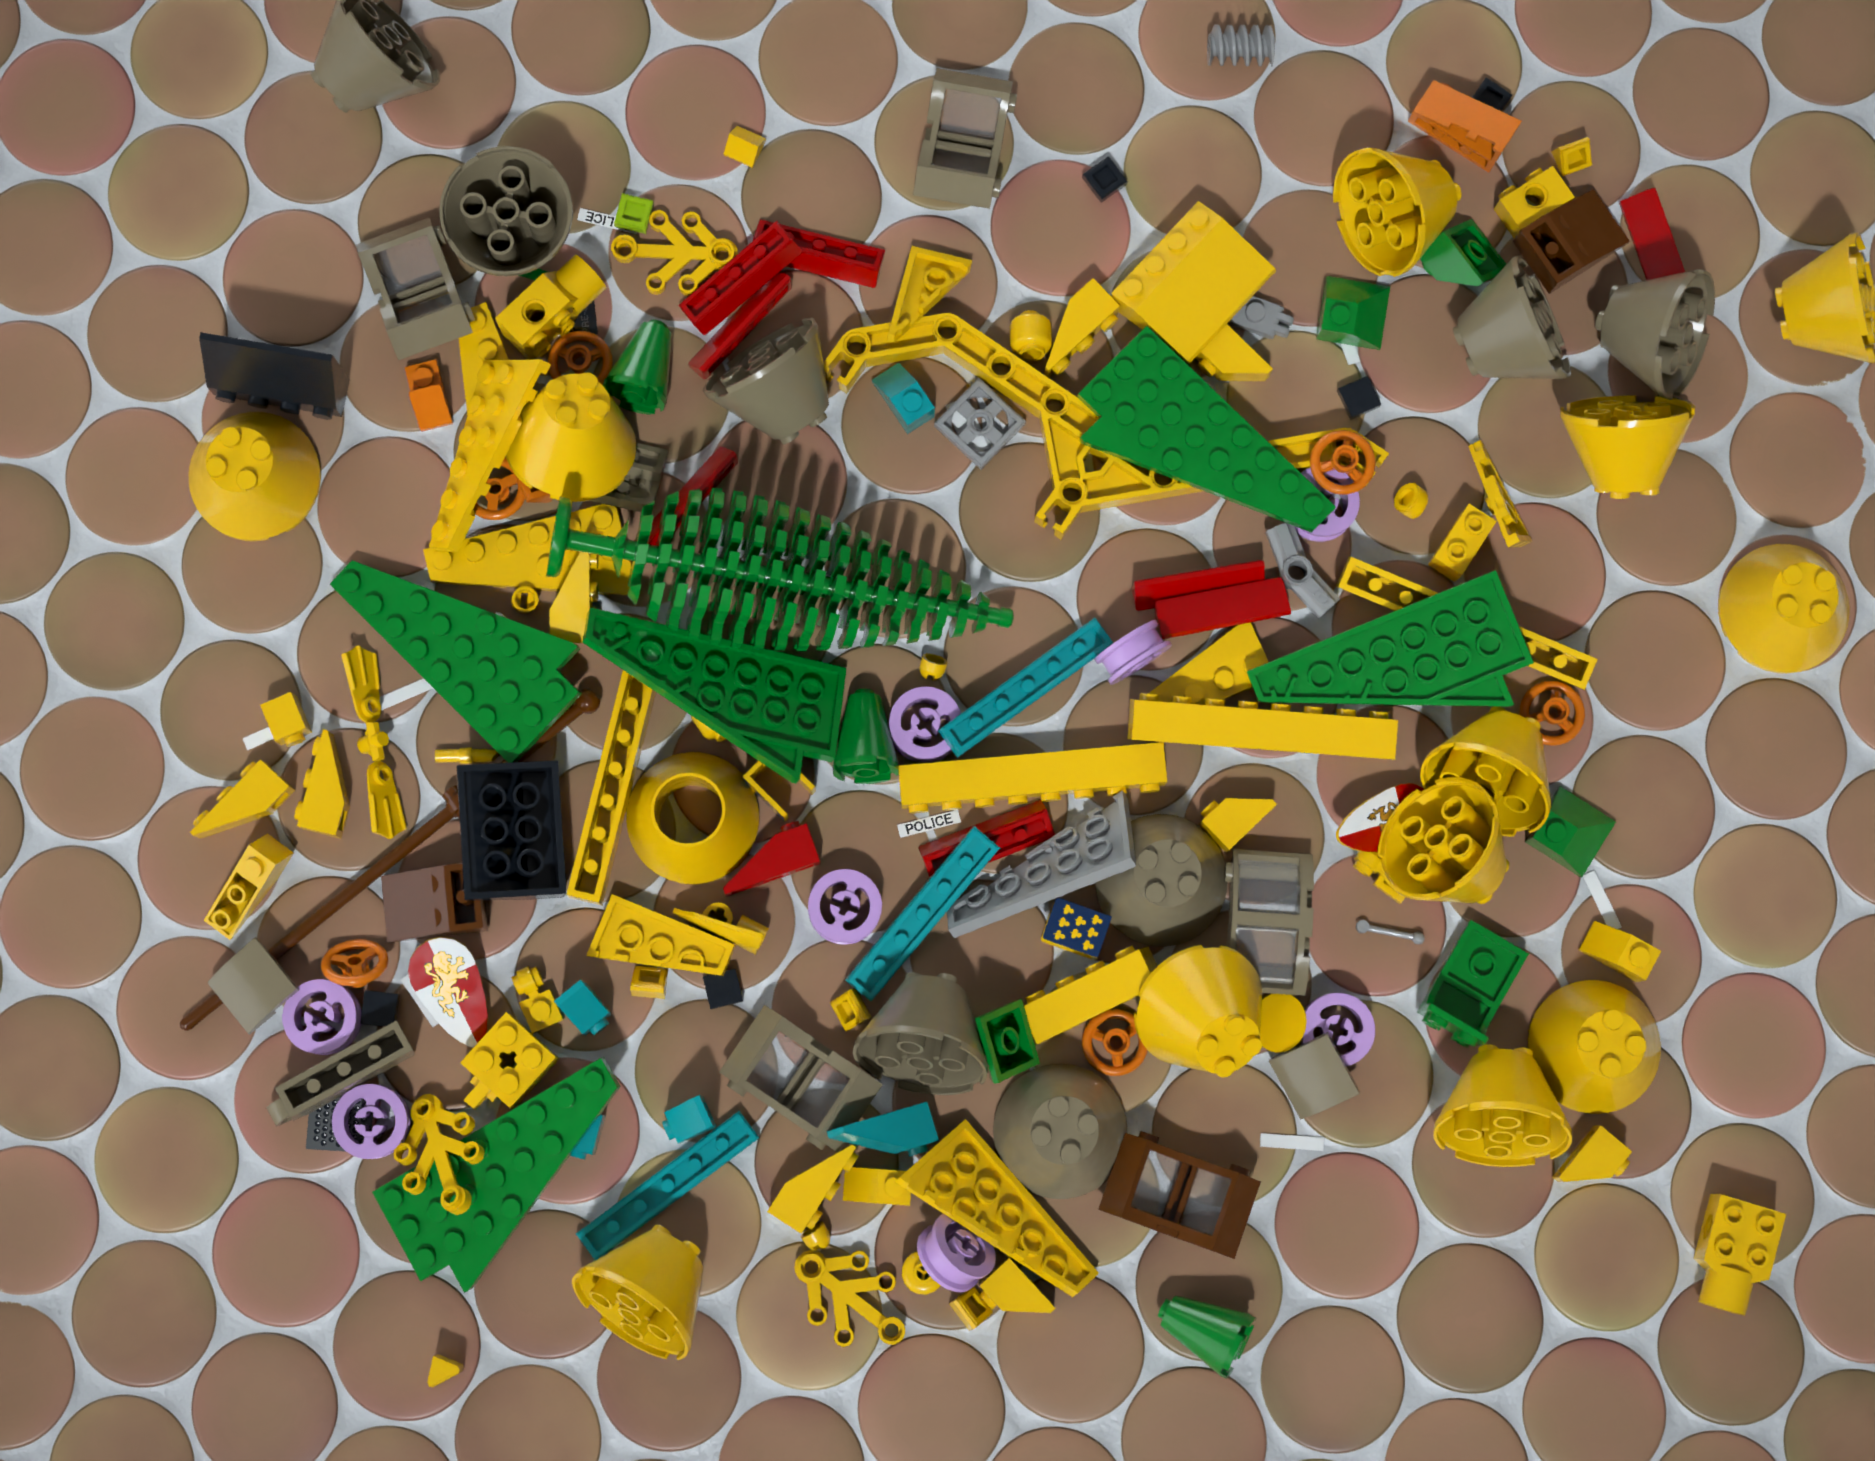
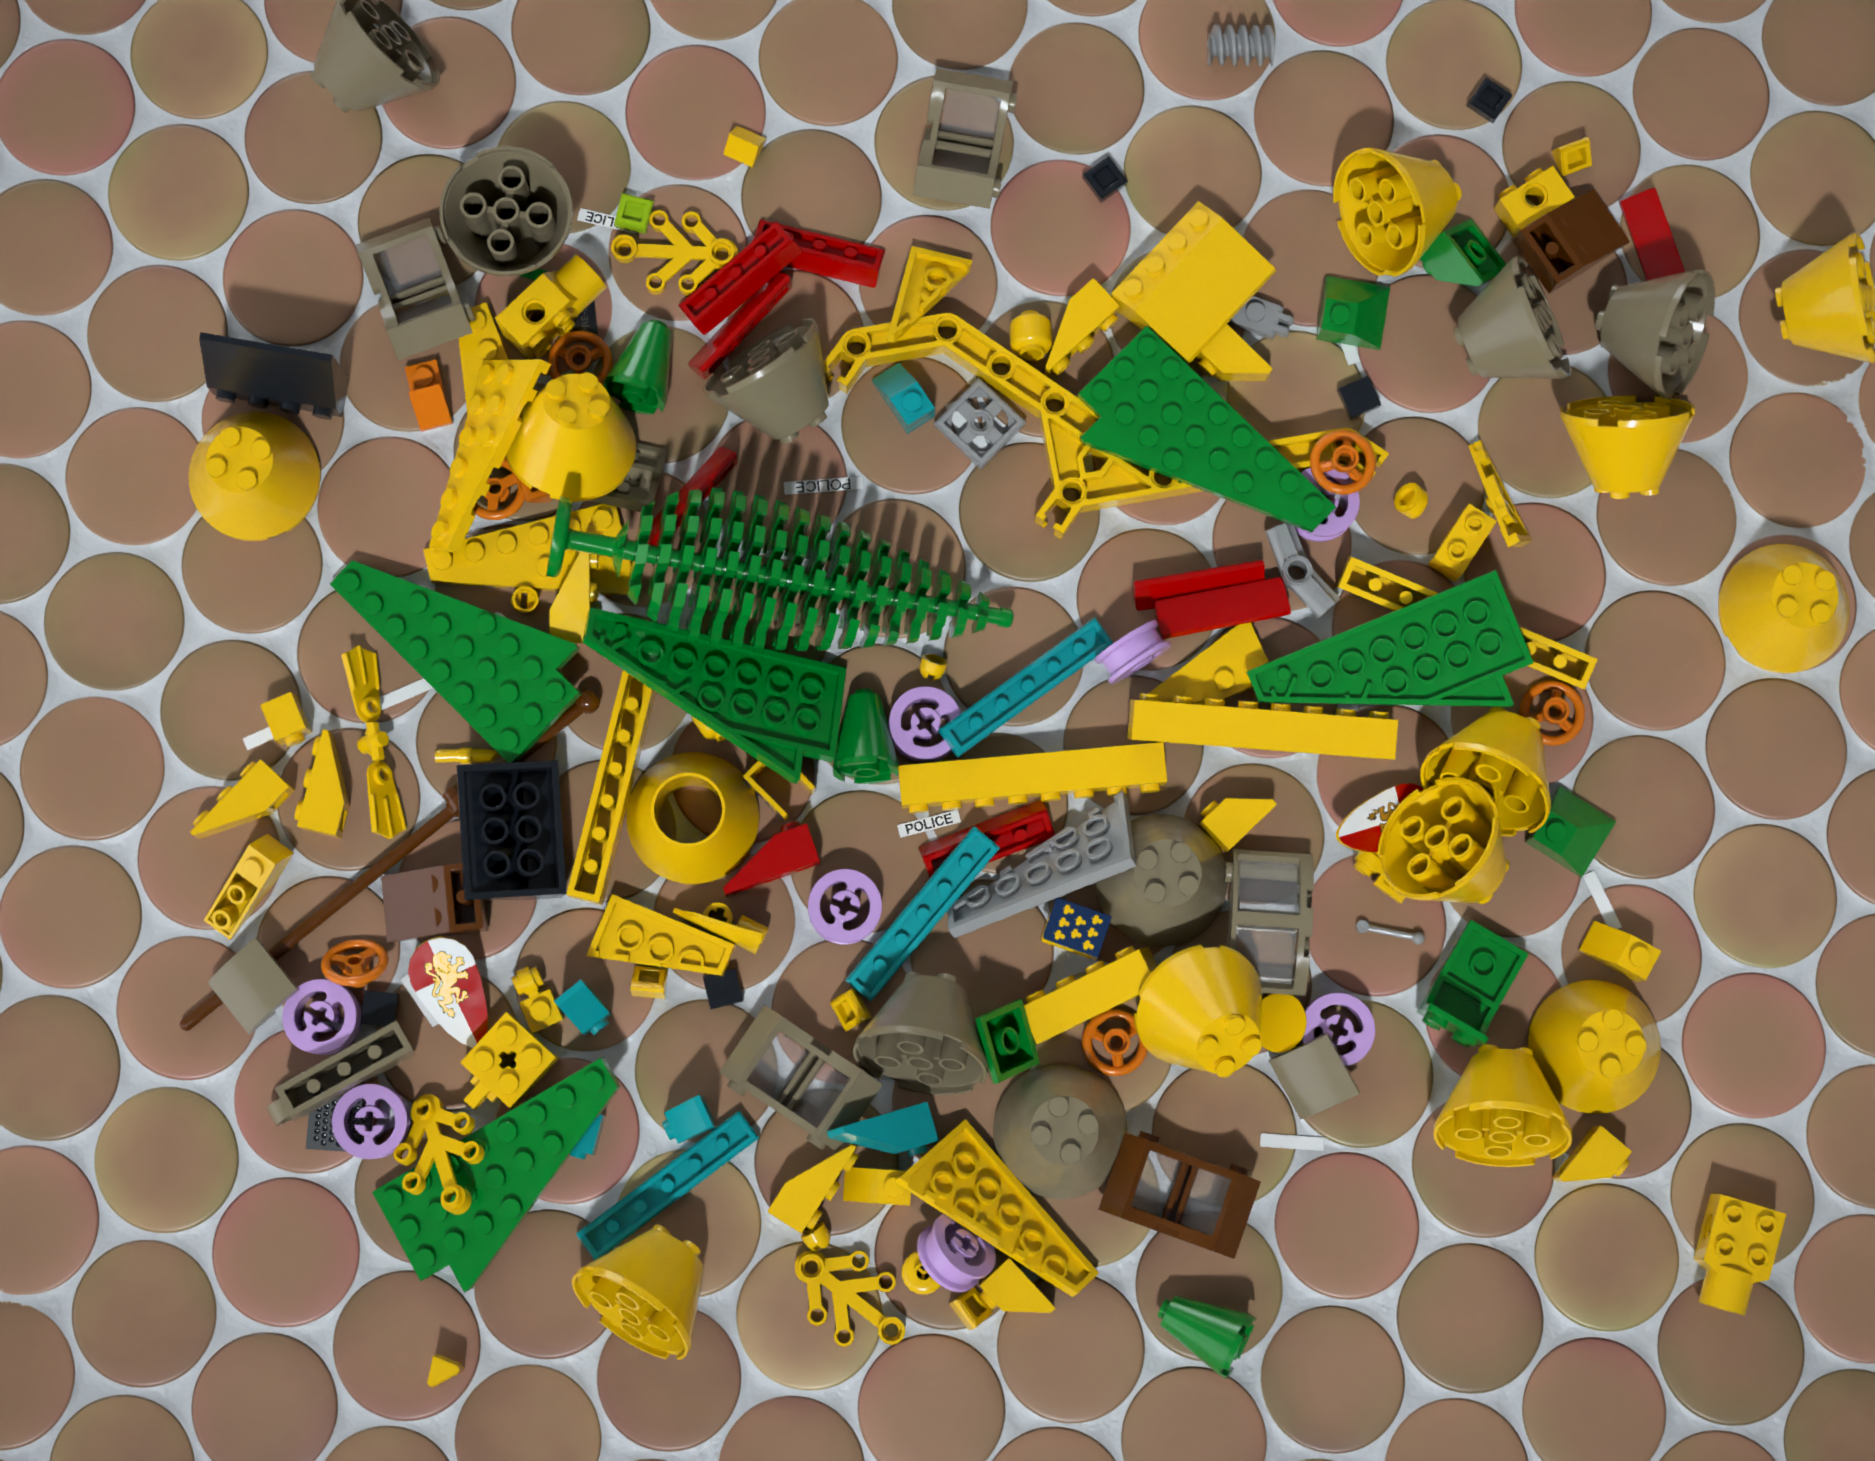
orange wedge [1408,80,1522,172] -> none
none -> white sticker [784,476,863,495]

